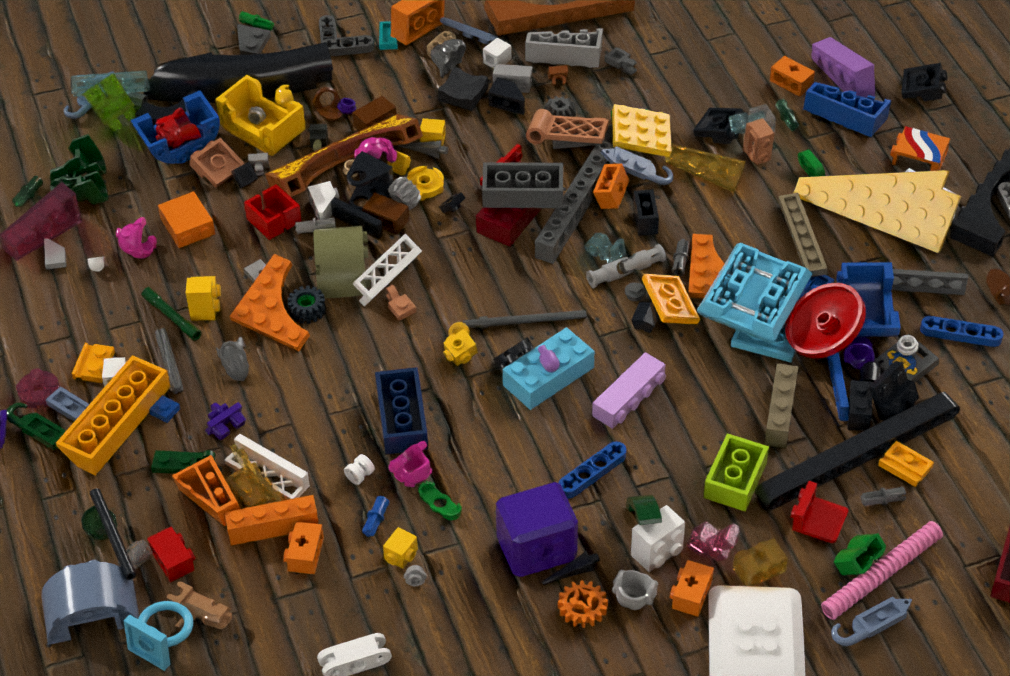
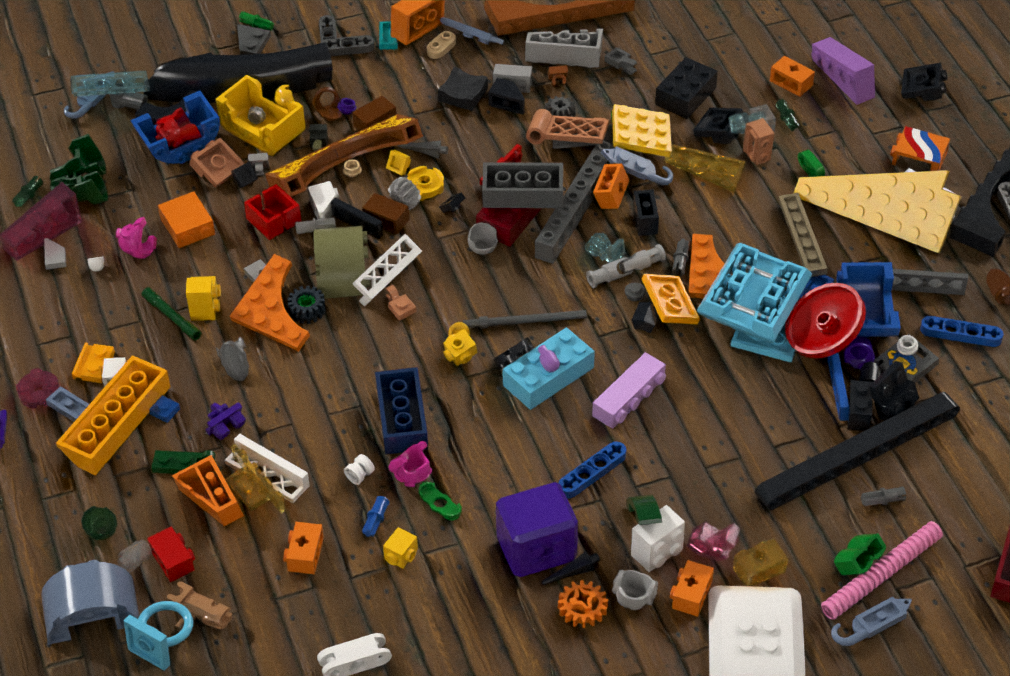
dark green plate [7,403,66,450] -> none
clear neon green hips [81,73,136,132] -> none
black piece [90,488,137,580] -> none
dark grey axle [155,328,184,394] -> none
orange brick [224,495,319,546] -> none
black hose [347,151,394,211] -> none
dark pink helmet [354,137,397,163] -> none
light grey plate [404,565,427,586] -> none
yellow brick [420,118,446,146] -> none
dark grey hair [430,39,466,78] -> none
white brick [483,38,511,69] -> none
lime brick [703,433,769,512] -> none
dark tan brick [765,363,798,448] -> none
red bracket [790,481,848,543] -> none
blue wedge [803,82,891,137] -> none
light orange plate [878,441,934,487] -> none
none -> light grey hair [468,222,498,255]
none -> black brick [655,57,718,119]

